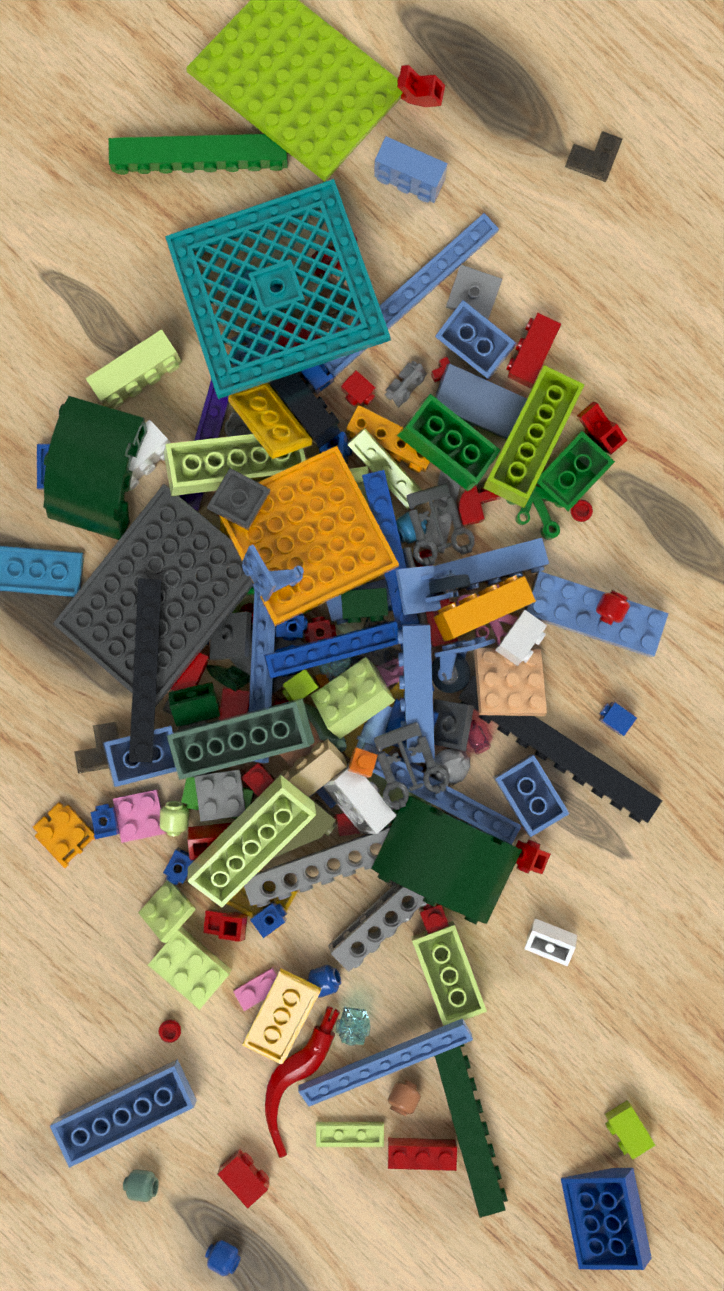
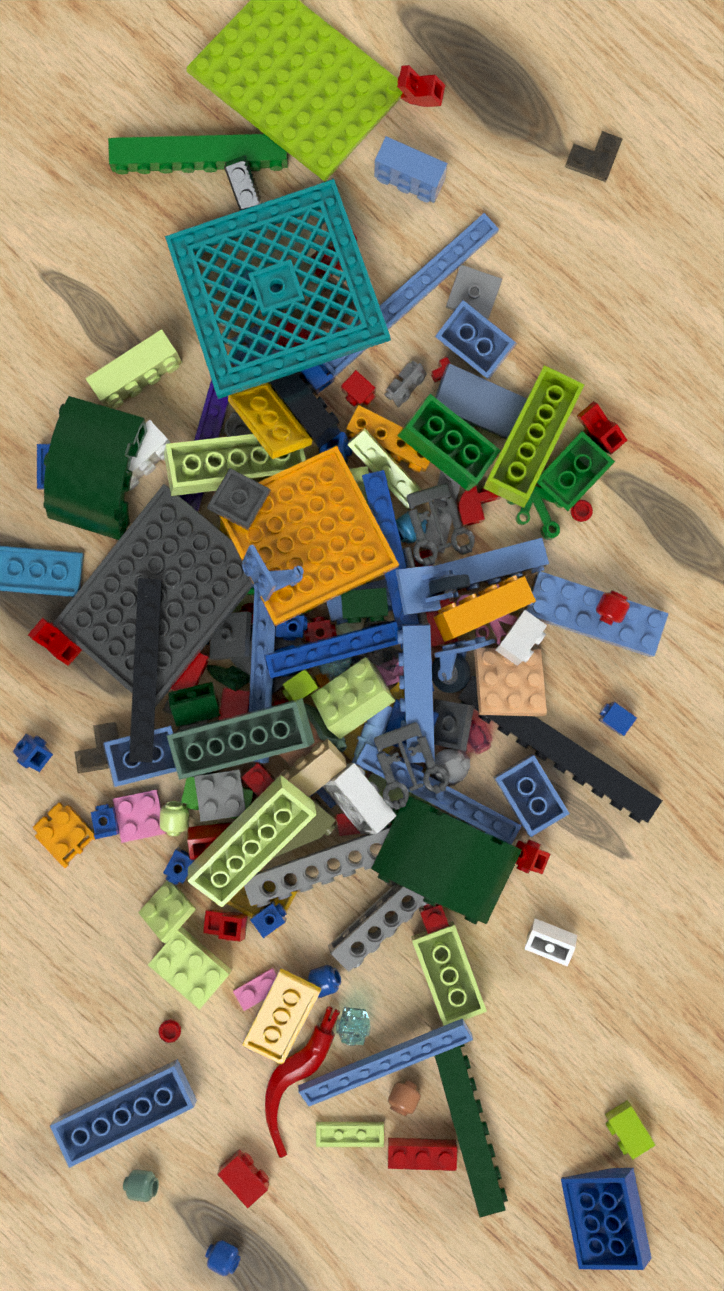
orange plate [348,747,378,778] -> none
red brick [506,312,562,389] -> none
none -> blue brick [13,734,53,772]
none -> red brick [28,618,82,666]
none -> brick [224,156,261,211]

